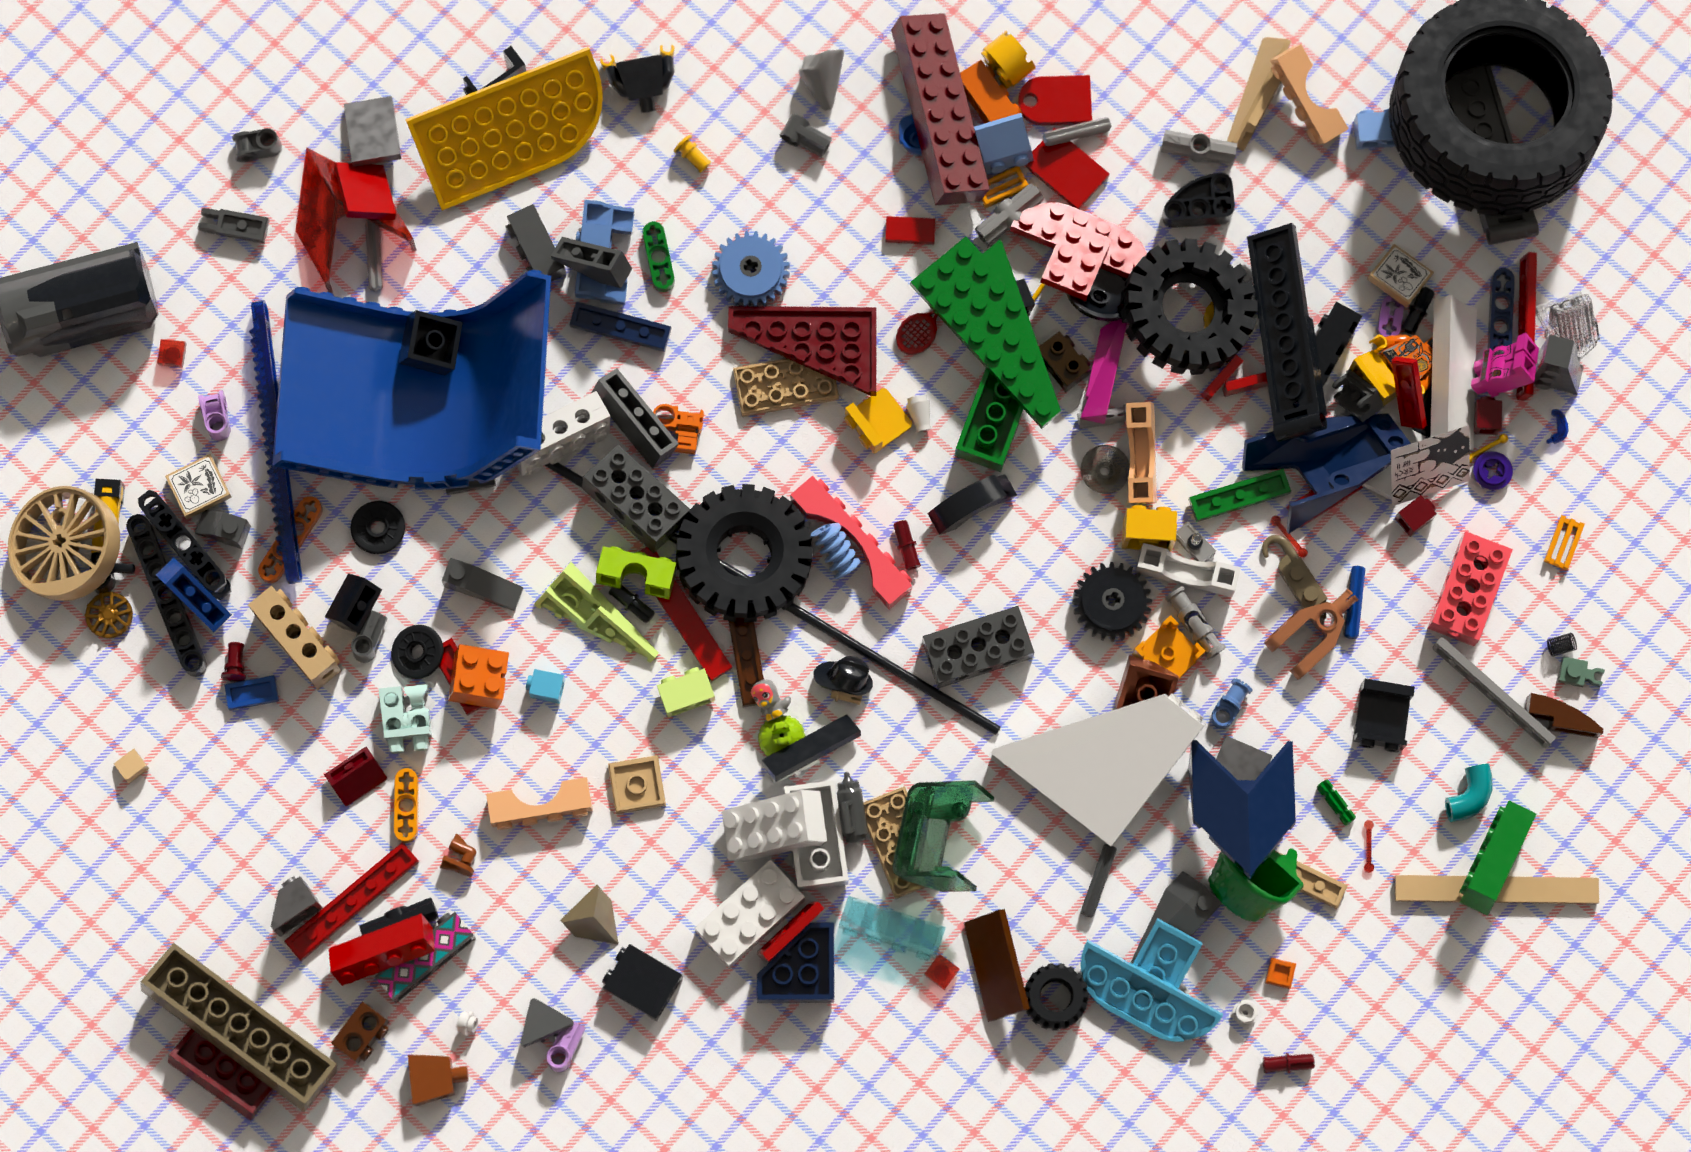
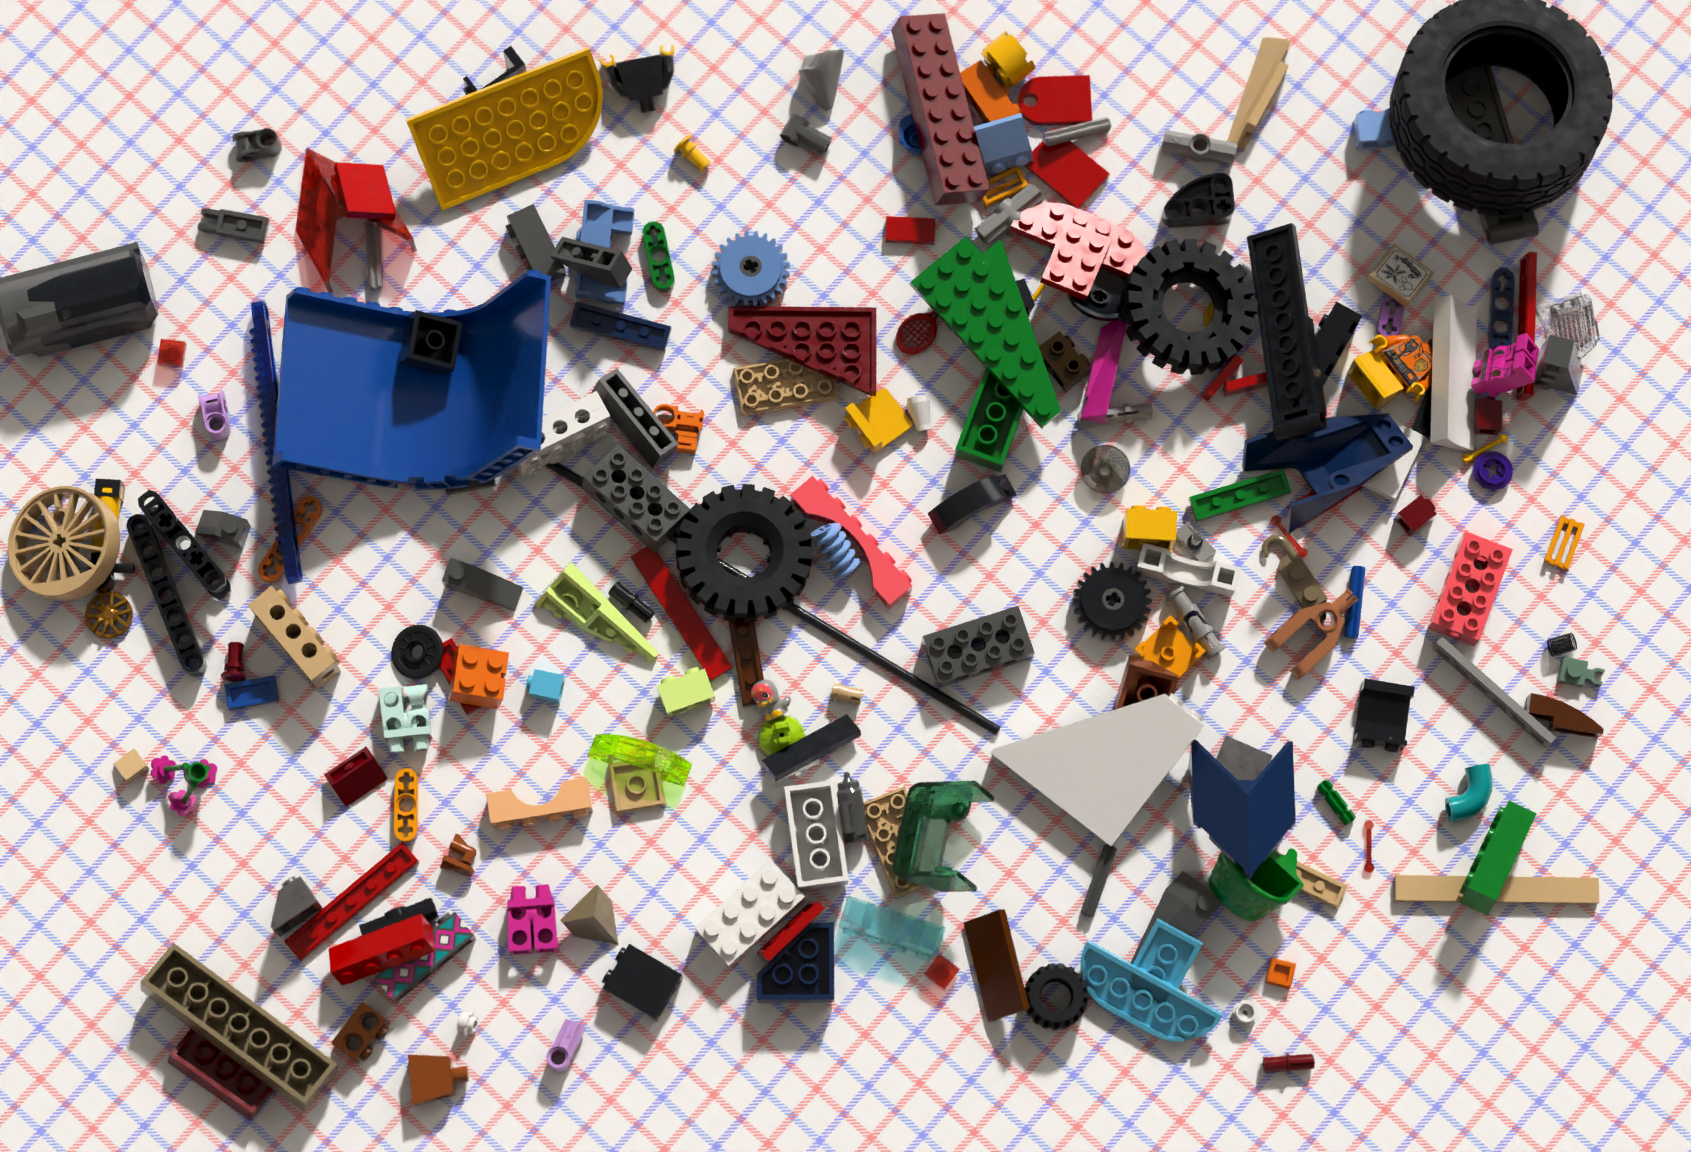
blue brick [156,557,232,632] -> none
tile [165,454,232,519] -> none
black brick [325,573,382,634] -> none
flat silver tile [344,96,401,167] -> none
black wheel [350,501,405,554] -> none
dark grey piece [351,610,387,663] -> none
dark grey piece [520,998,574,1048] -> none
lime arch [596,546,677,599] -> none
white brick [722,790,827,862] -> none
black piece [813,656,873,696] -> none
dark red axle [894,520,921,571] -> none
light nougat arch [1126,402,1157,504] -> none
medium blue connector [1211,678,1253,729] -> none
light nougat arch [1270,44,1348,145] -> none
dark grey hinge [1332,369,1384,423] -> none
red tile [1391,356,1427,429] -> none
sticker [1391,425,1470,506] -> none
black axle [1401,287,1434,335] -> none
clear blue piece [1546,409,1568,444] -> none
none -> dark pink plant [150,755,217,817]
none -> dark pink hips [507,884,559,955]
none -> clear neon green slope [588,734,692,787]

